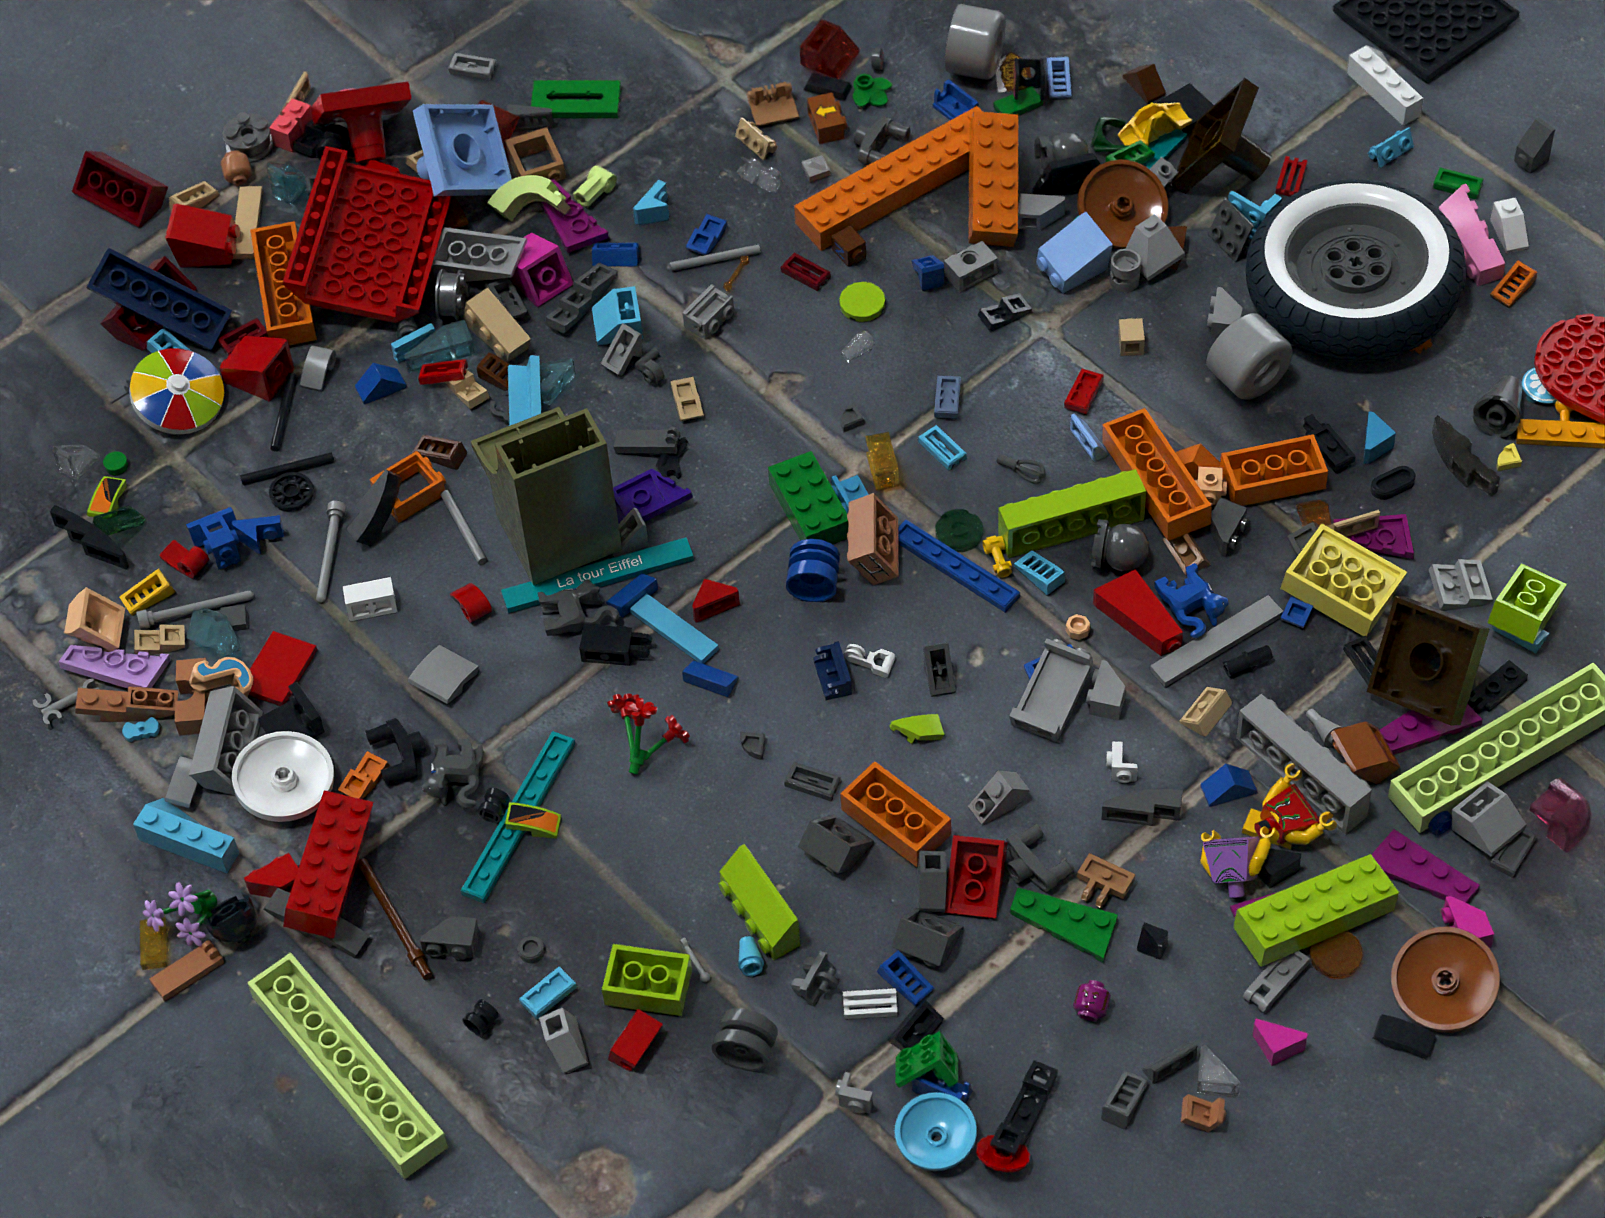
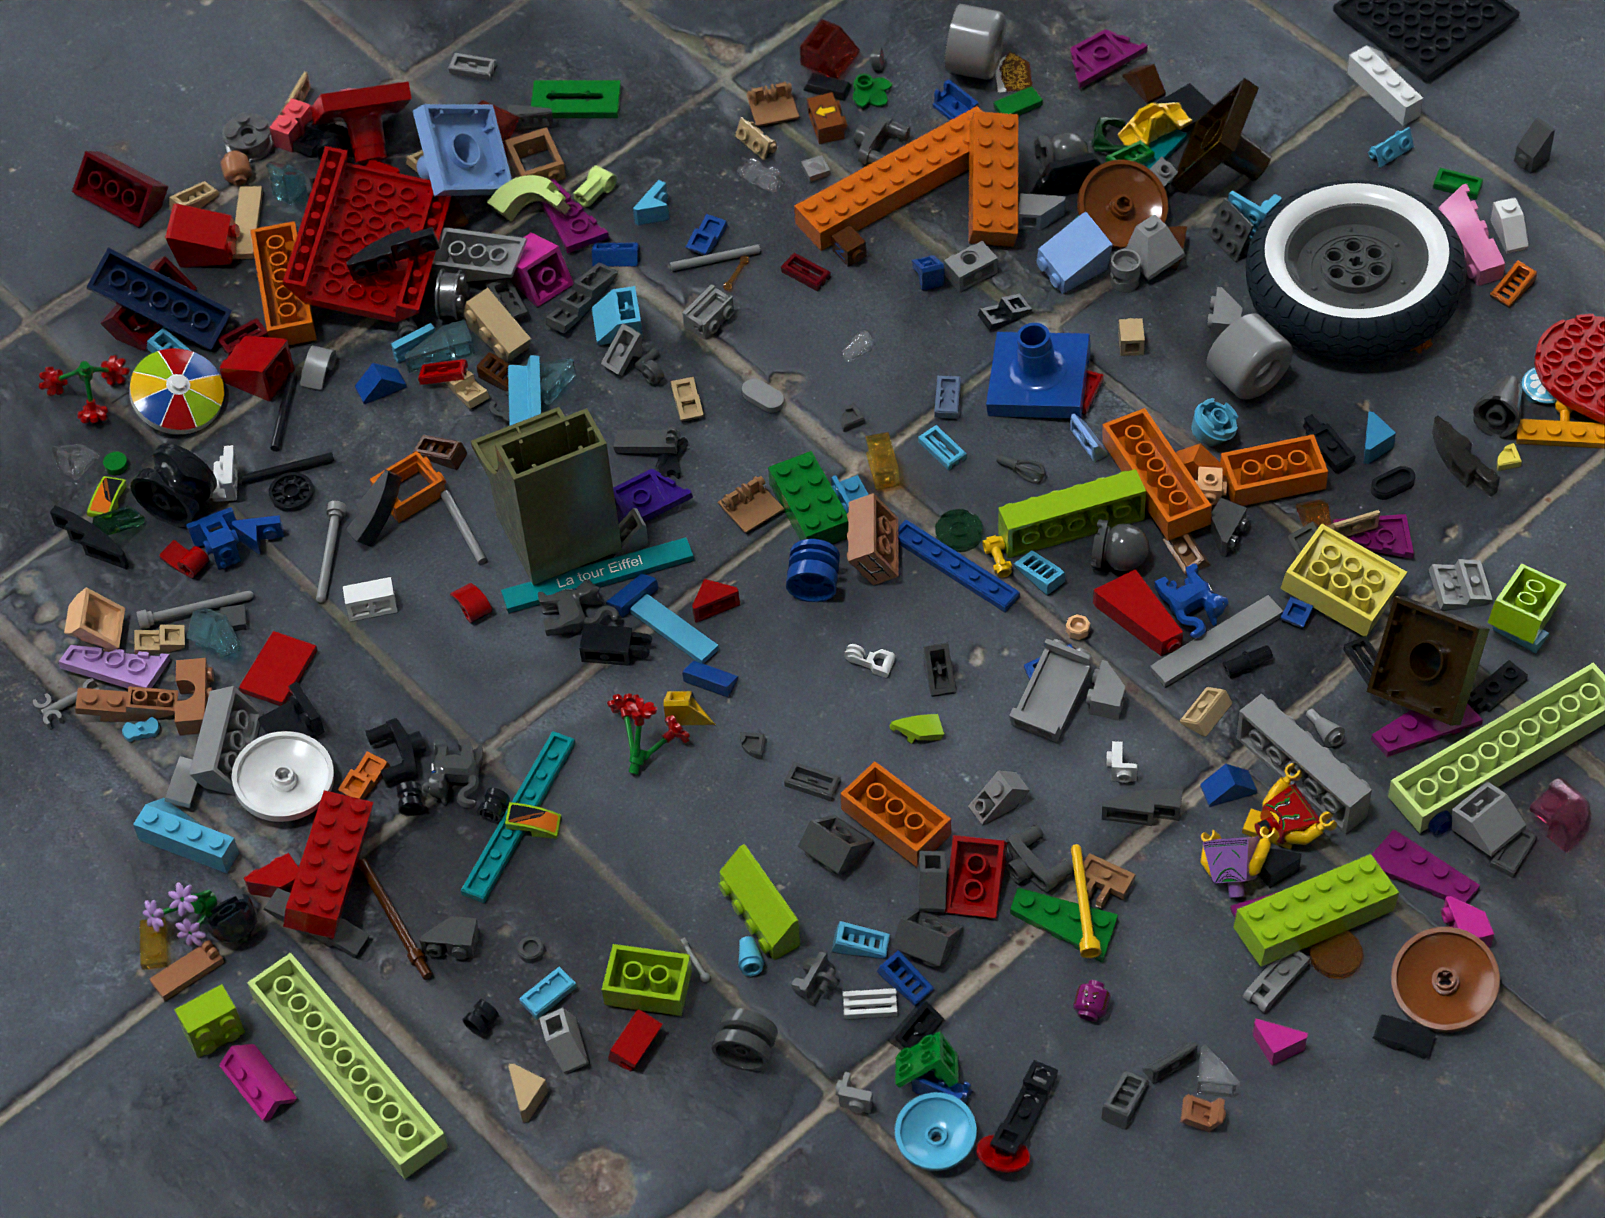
yellow slope [119,568,176,616] -> none
light nougat animal [189,657,253,698] -> none
light grey slope [408,645,479,704] -> none
dark blue hinge [813,641,852,701] -> none
lime tile [839,282,885,322] -> none
black piece [1013,58,1045,100] -> none
light blue slope [1046,57,1072,99] -> none
black slope [1137,923,1169,960] -> none
red tile [1275,156,1308,196] -> none
dark orange slope [1330,721,1401,784] -> none
none -> red plant [39,355,129,423]
none -> black piece [130,443,217,527]
none -> lime brick [174,984,245,1058]
none -> white bracket [212,445,238,502]
none -> dark pink panel [219,1044,297,1121]
none -> black slope [346,227,440,280]
none -> black wheel [396,781,424,816]
none -> tan slope [508,1063,548,1123]
none -> yellow slope [663,691,716,726]
none -> medium nougat hinge [718,476,784,534]
none -> light grey tile [742,379,784,413]
none -> medium azure slope [832,921,890,959]
none -> blue piece [986,323,1091,418]
none -> magenta wing [1070,29,1148,88]
none -> yellow piece [1071,844,1101,958]
none -> medium azure cone [1191,398,1238,446]

